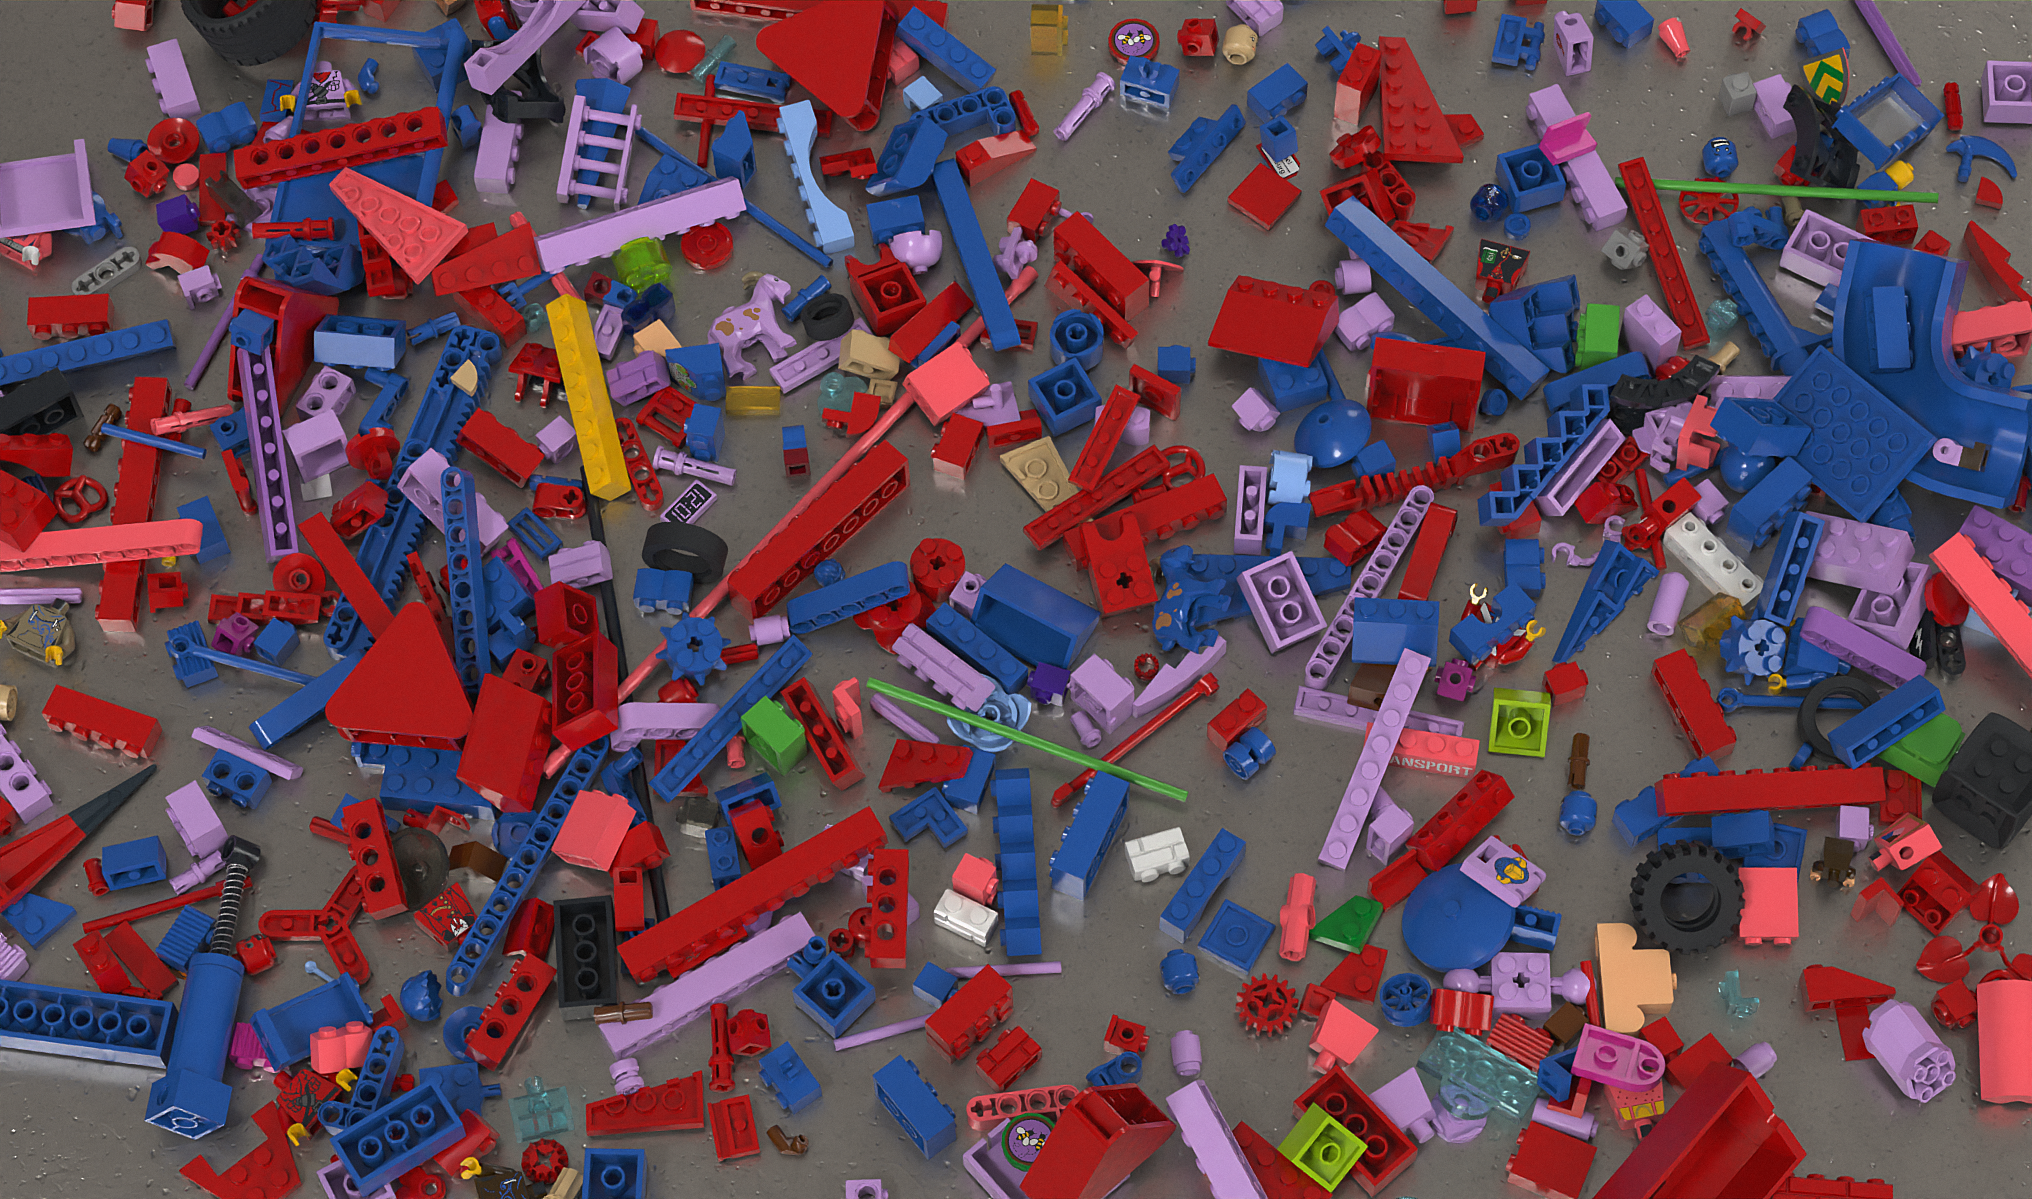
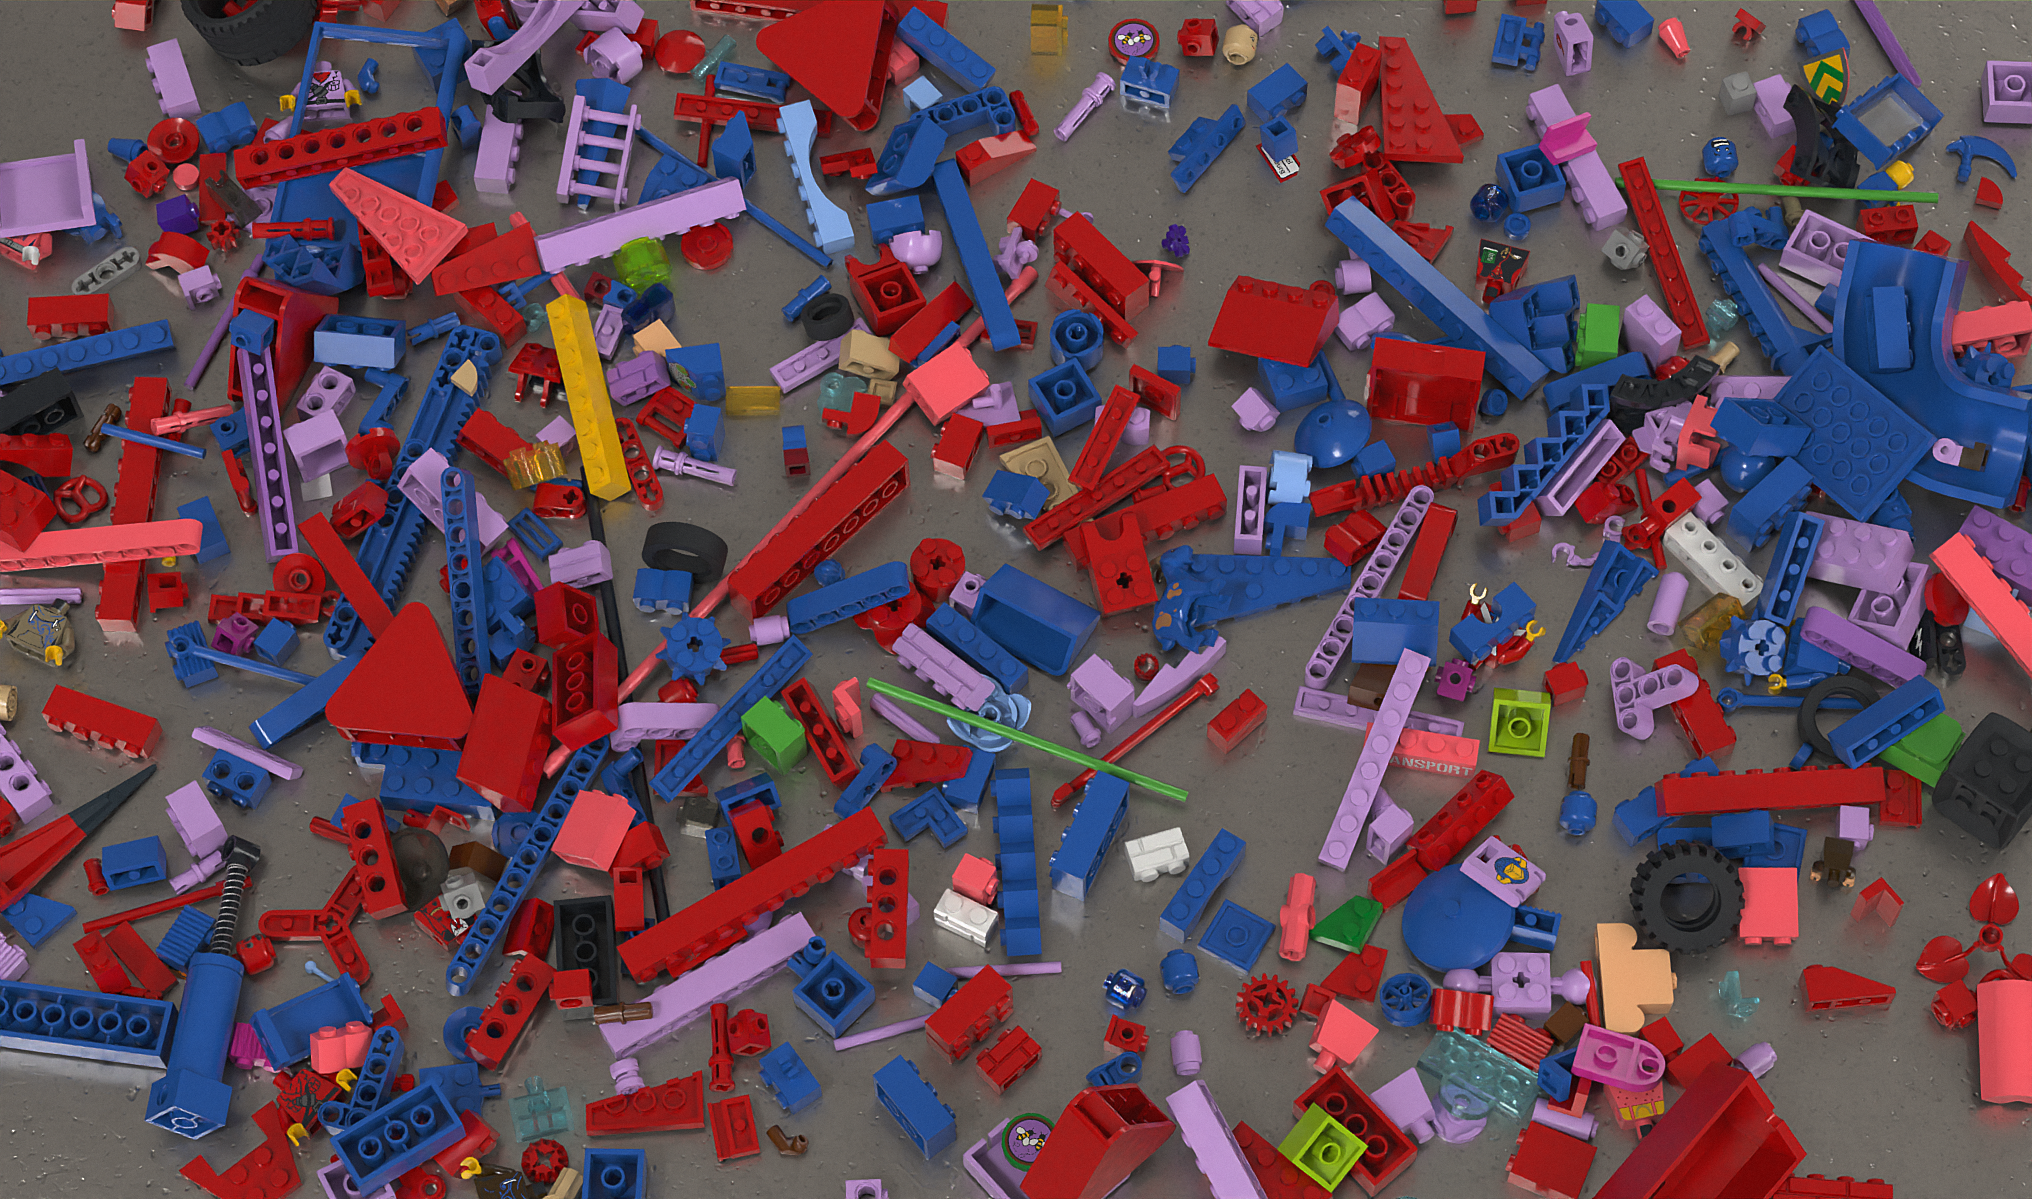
blue tile [259,79,295,122] -> none
blue hair [400,970,443,1022] -> none
red wing [406,551,456,663] -> none
tile [660,479,717,524] -> none
lavender animal [708,271,797,380] -> none
red bush [828,928,855,962] -> none
coral beam [966,1085,1079,1131] -> none
dark purple brick [1027,662,1071,707] -> none
blue wheel [1223,727,1276,780] -> none
red tile [1227,163,1302,230] -> none
lavender brick [1236,551,1327,654] -> none
blue brick [1503,539,1546,597] -> none
red sticker [1835,1006,1876,1061] -> none
lavender brick [1862,999,1956,1103] -> none
coral torso [1868,812,1942,872] -> none
red slope [1897,850,1983,937] -> none
red axle [1943,82,1964,131] -> none
none -> light grey brick [438,872,486,920]
none -> clear yellow brick [503,440,568,491]
none -> red brick [549,968,593,1010]
none -> blue beam [834,743,897,820]
none -> blue brick [982,470,1050,520]
none -> clear blue head [1103,969,1148,1011]
none -> lavender beam [1610,657,1699,740]
none -> lavender bar [1757,263,1833,334]

